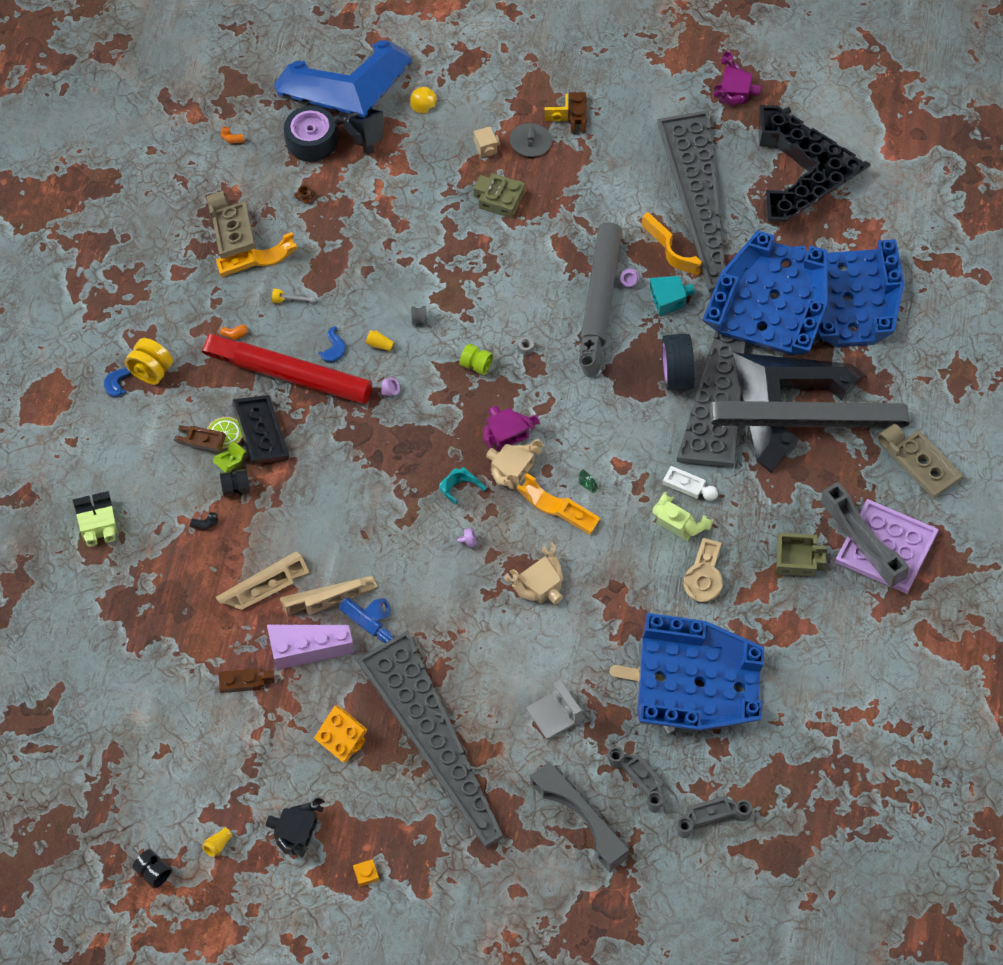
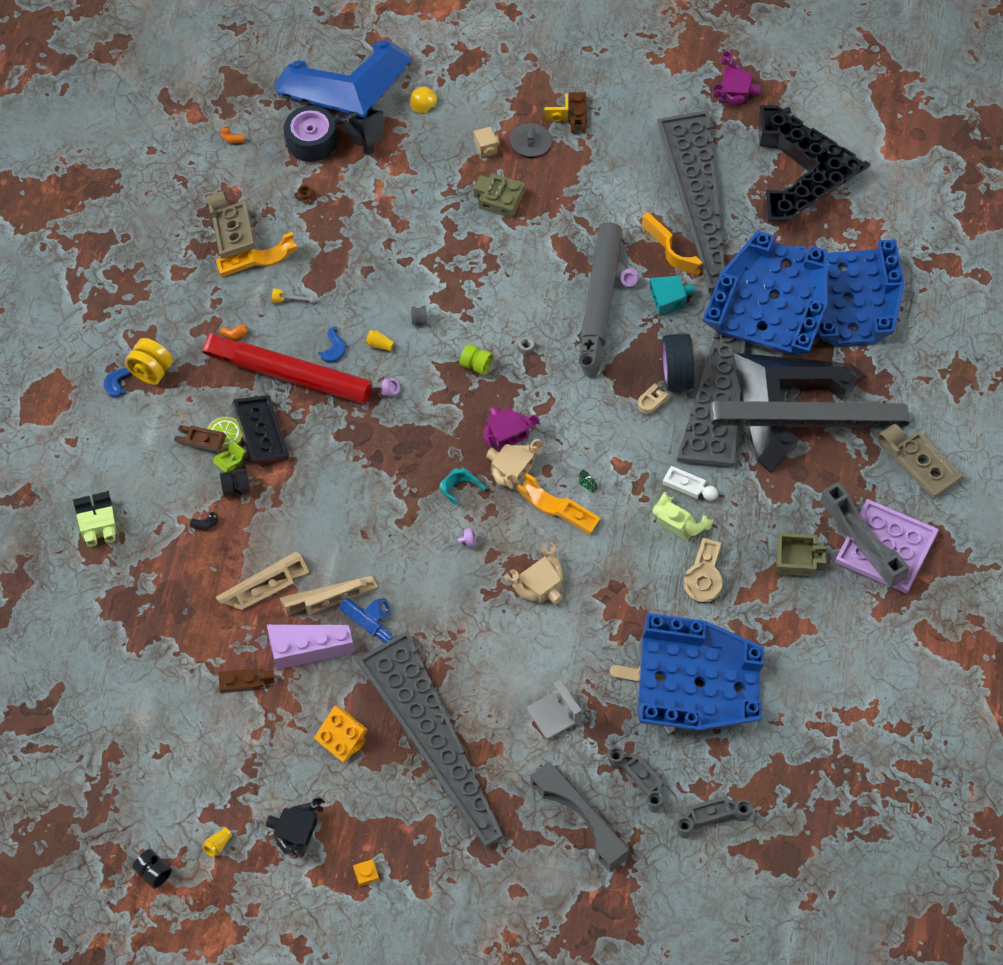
none -> tan plate [638,383,670,414]

